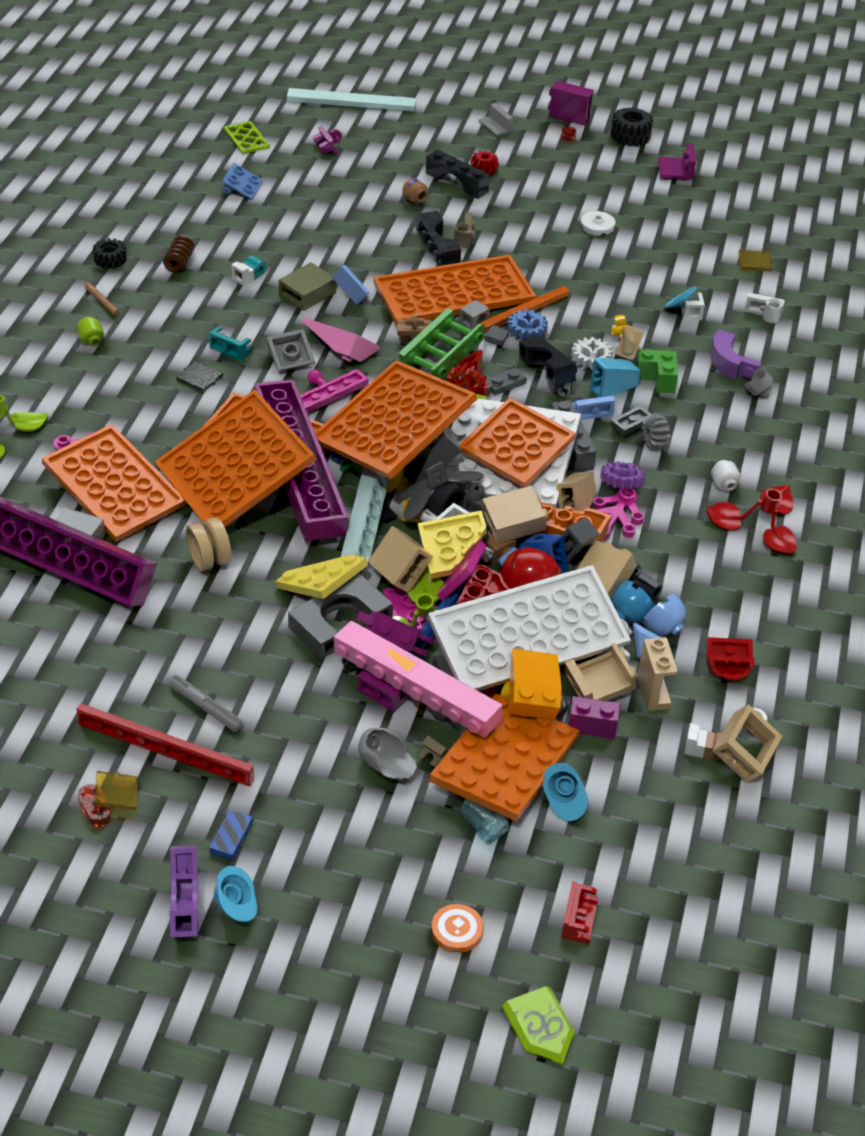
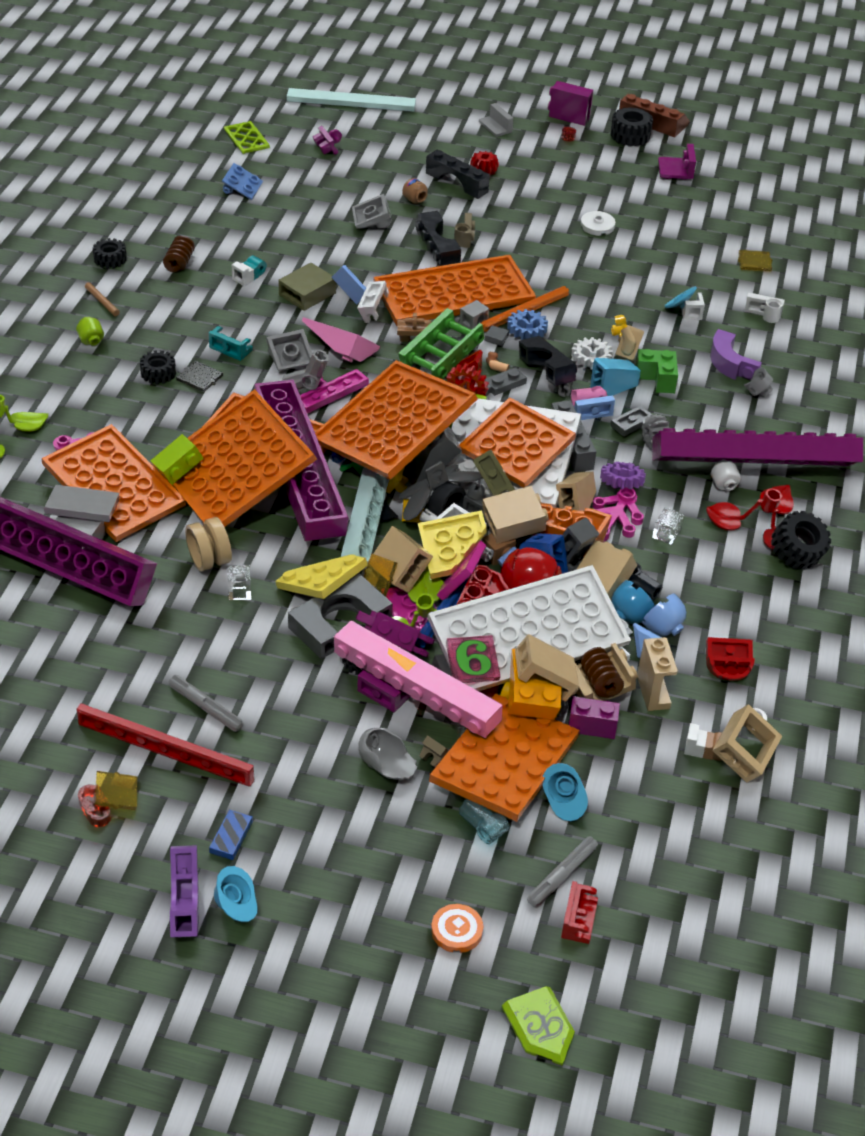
none -> light grey tile [44,485,119,522]
none -> black tyre [140,350,176,384]
none -> lime brick [150,434,204,485]
none -> clear brick [227,565,251,600]
none -> light grey piece [282,350,330,390]
none -> light grey slope [352,194,392,229]
none -> white hinge [357,281,389,323]
none -> clear yellow piece [364,554,398,597]
none -> clear pink tile [446,635,501,683]
none -> olive plate [473,449,515,496]
none -> light nougat arm [486,351,509,372]
none -> tan panel [515,634,579,701]
none -> light grey axle [527,836,598,907]
none -> bright pink piece [571,386,607,407]
none -> reddish brown piece [581,647,624,698]
none -> copper slope [619,94,690,138]
none -> magenta brick [652,428,863,466]
none -> clear brick [652,508,684,545]
none -> black tyre [771,511,832,570]

